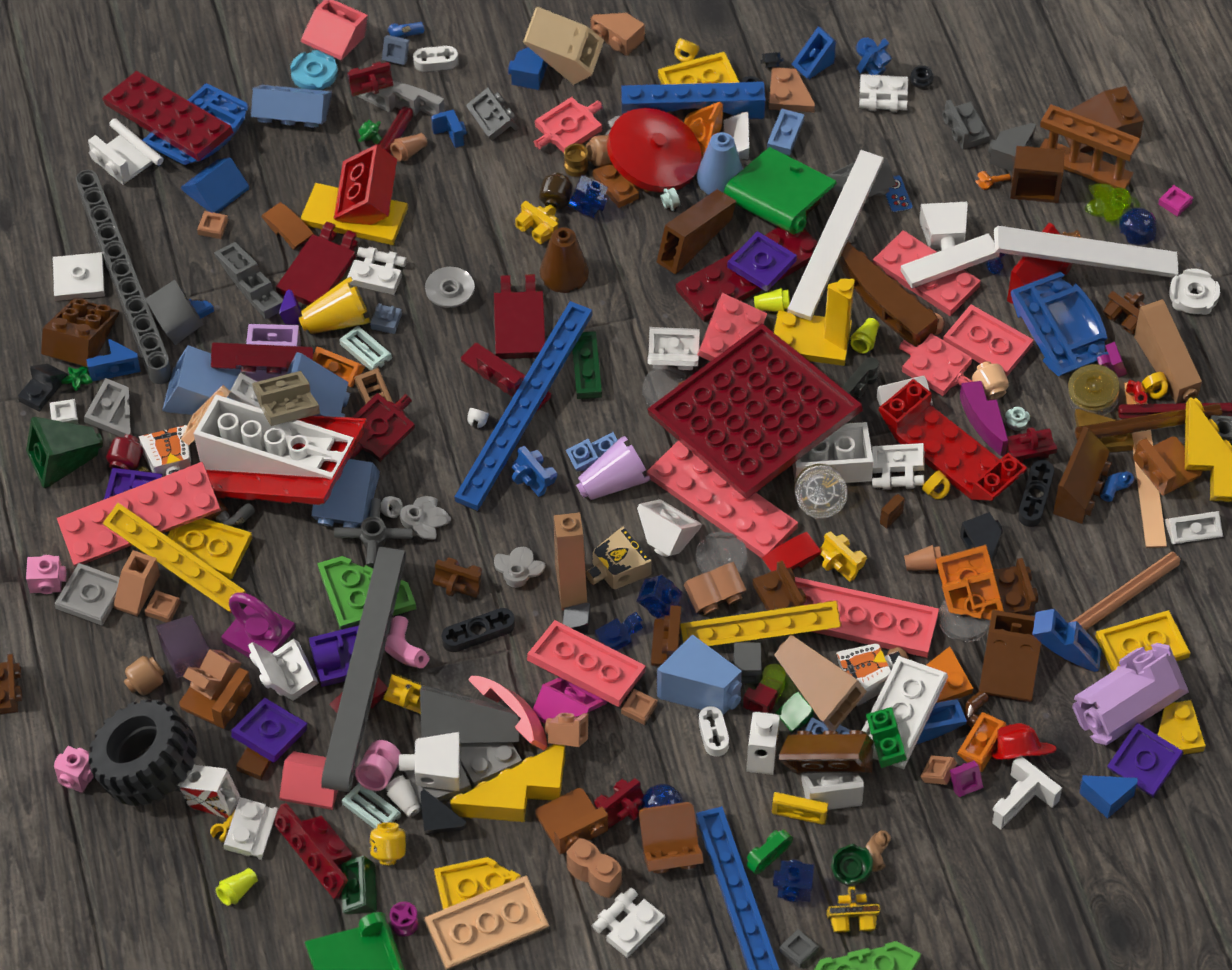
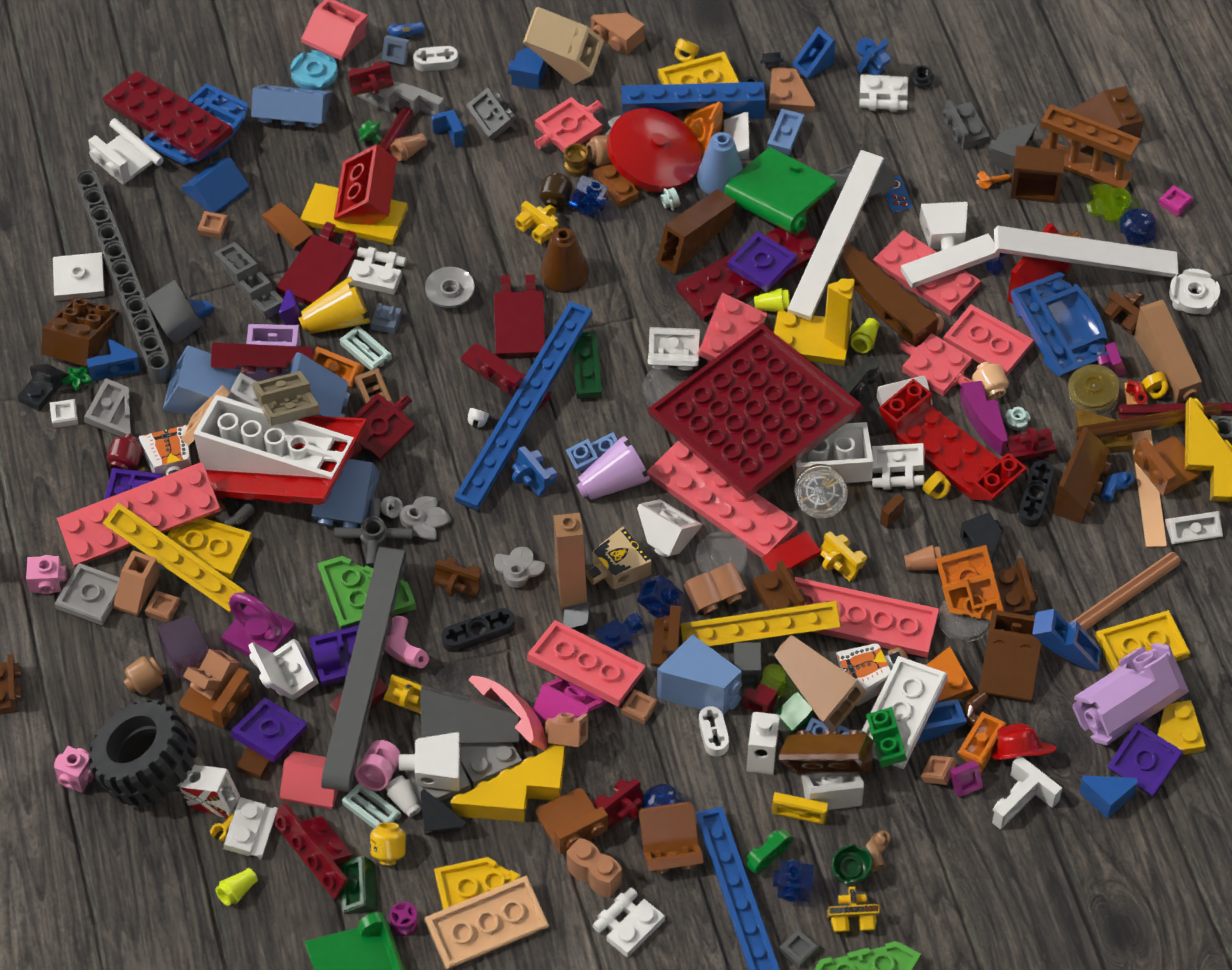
dark green slope [26,417,103,488] -> none

